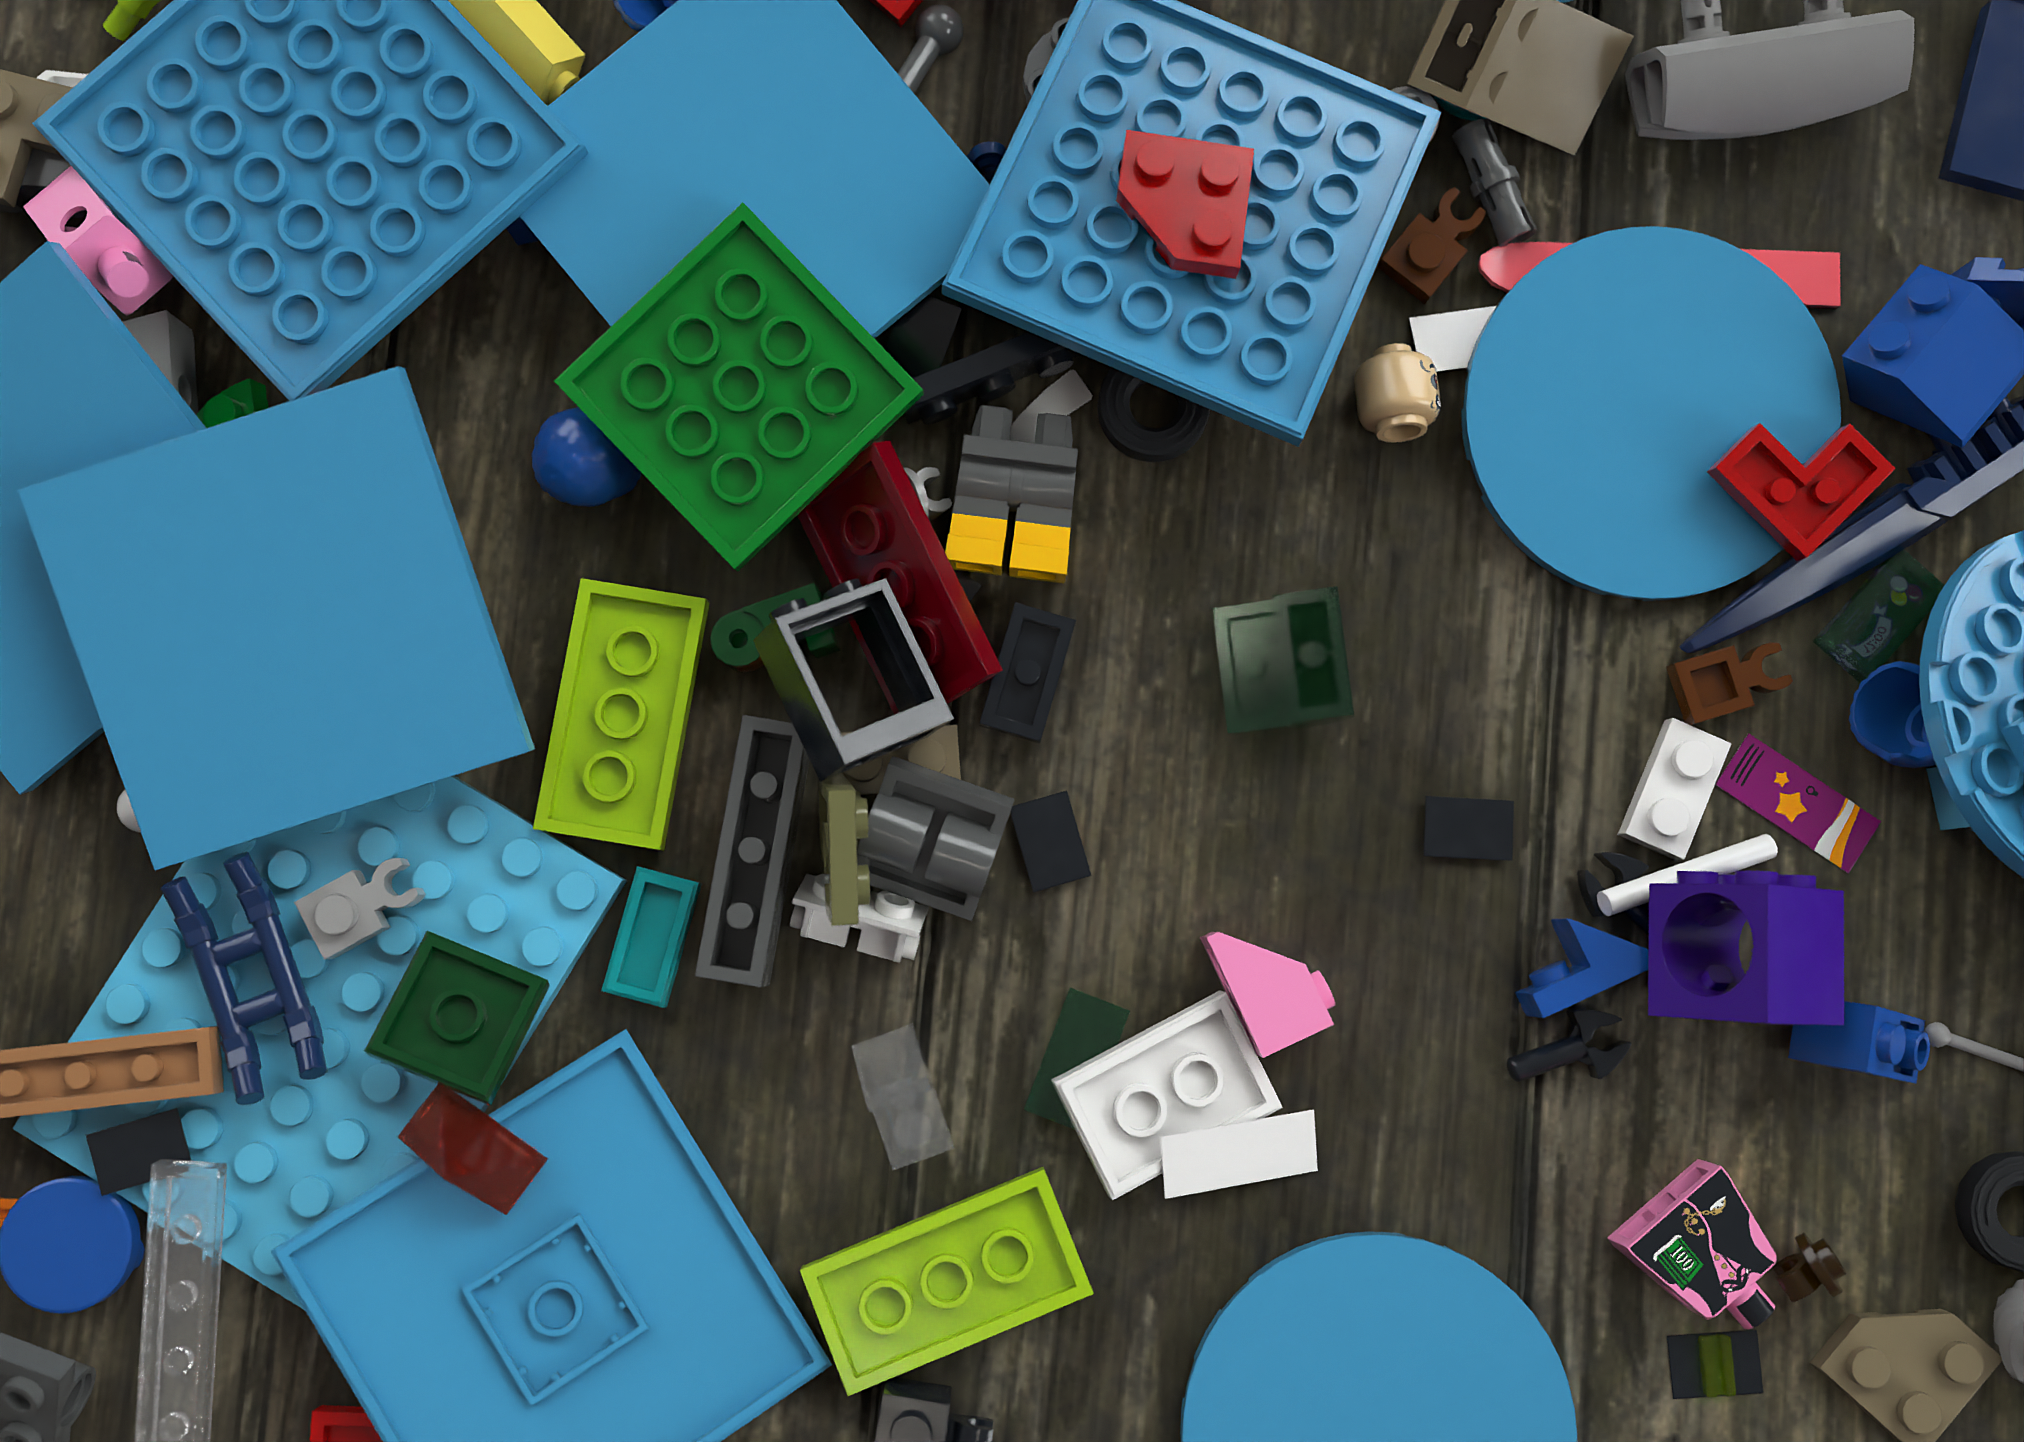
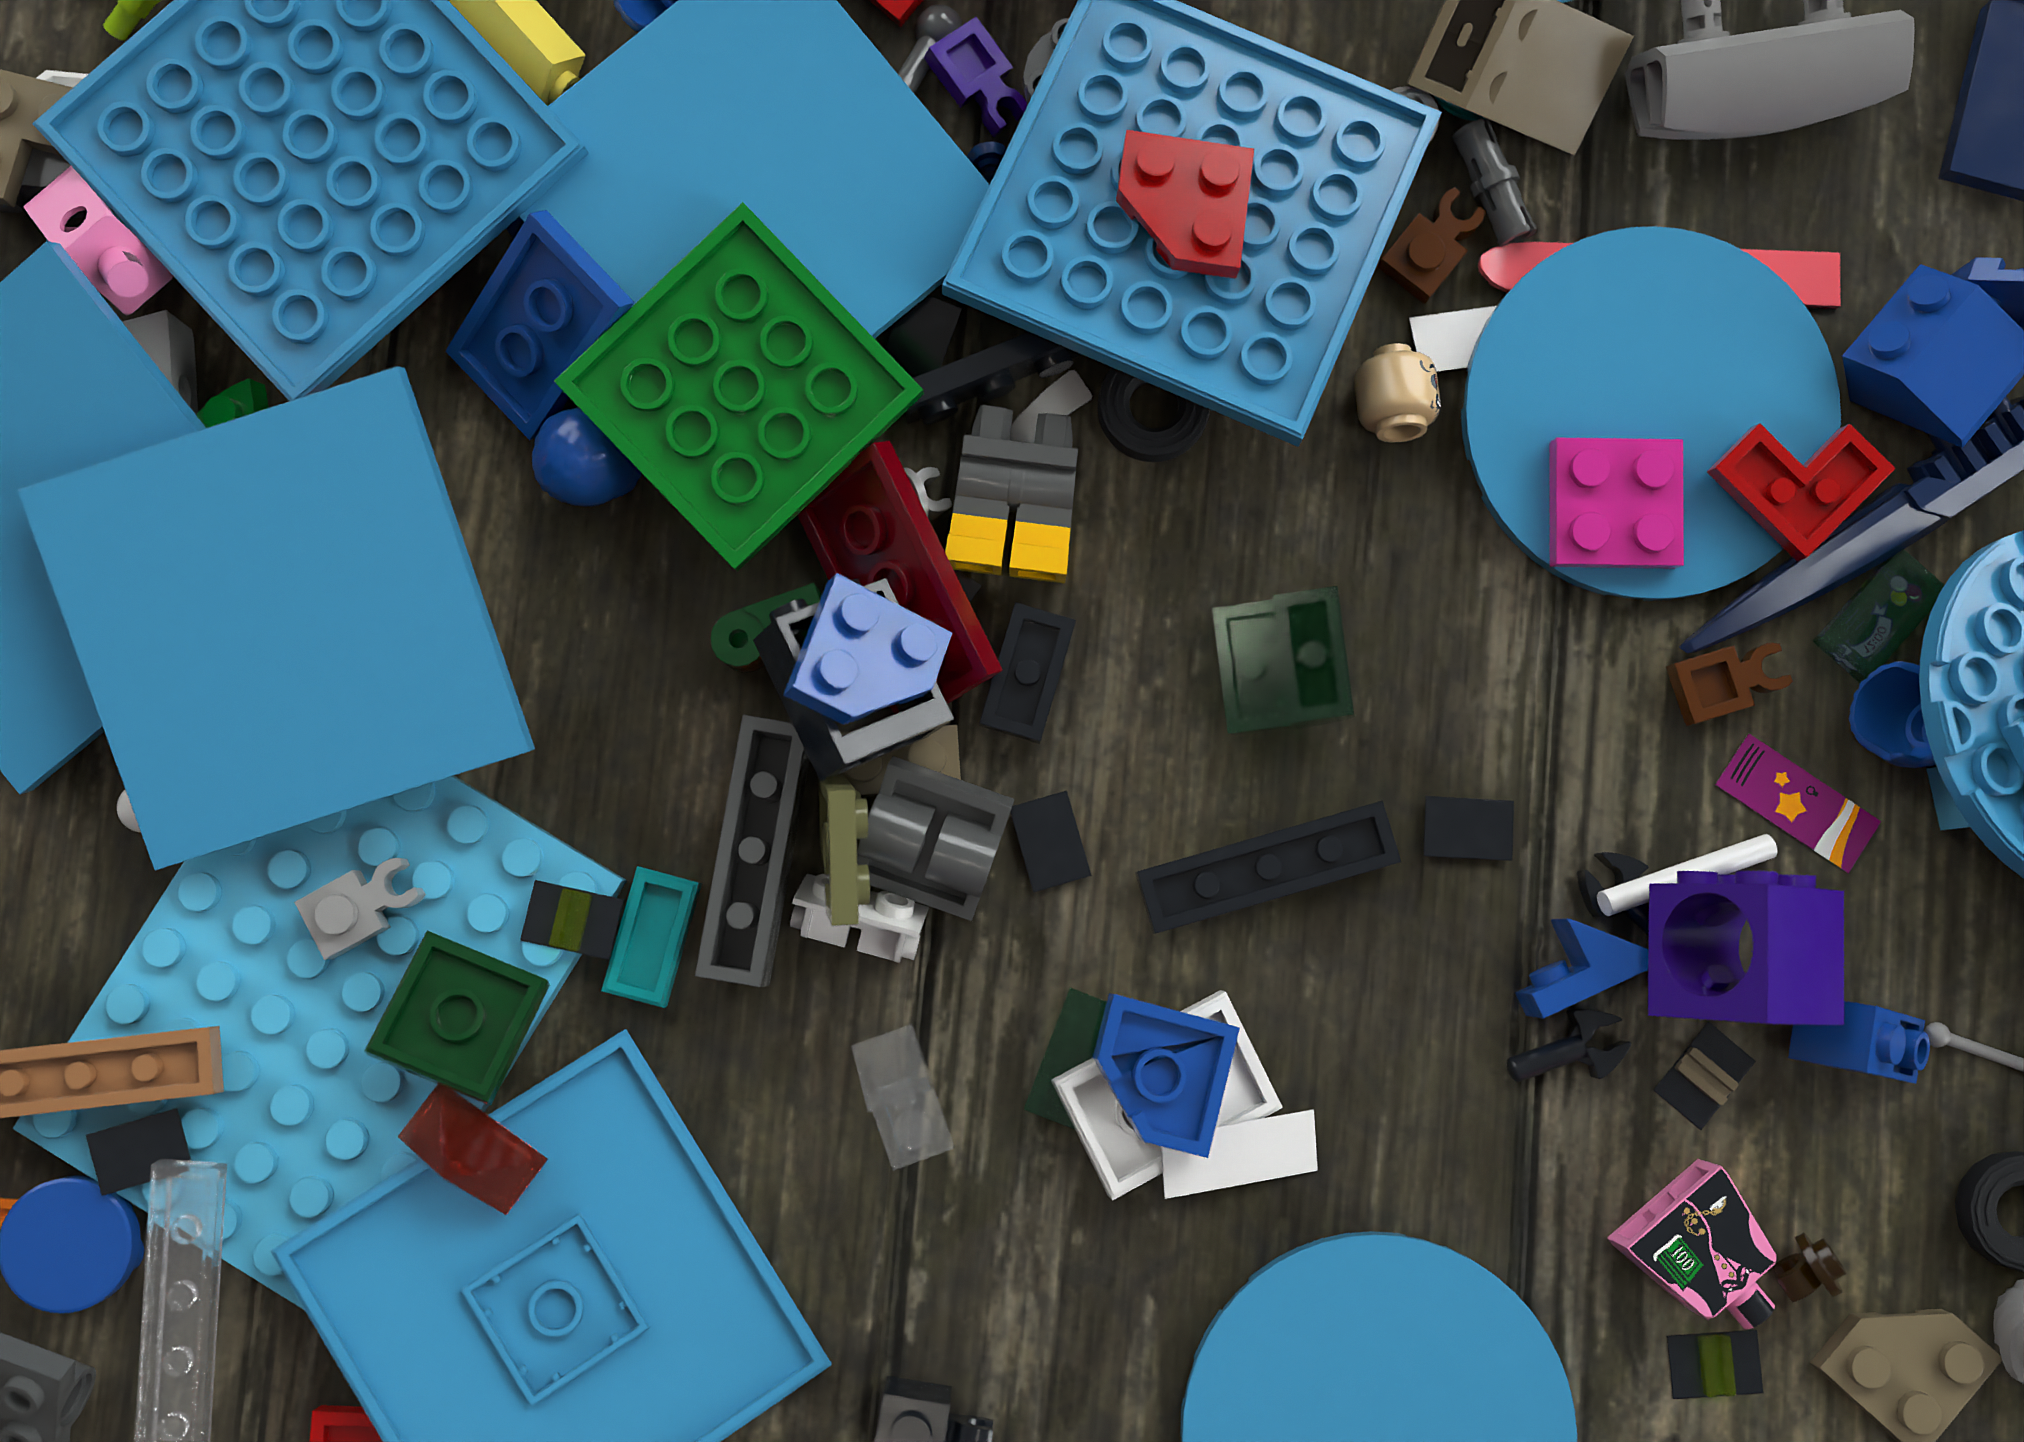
dark blue piece [160,852,327,1105] -> none
lime plate [533,578,710,851] -> none
lime plate [800,1167,1094,1396] -> none
bright pink slope [1200,932,1335,1058] -> none
white plate [1618,718,1732,860] -> none
none -> blue plate [445,210,634,440]
none -> black piece [520,880,623,960]
none -> plate [784,573,952,725]
none -> dark purple plate [923,17,1028,137]
none -> blue plate [1093,993,1240,1158]
none -> black plate [1135,800,1401,934]
none -> dark pink plate [1549,437,1684,569]
none -> black piece [1654,1022,1756,1130]

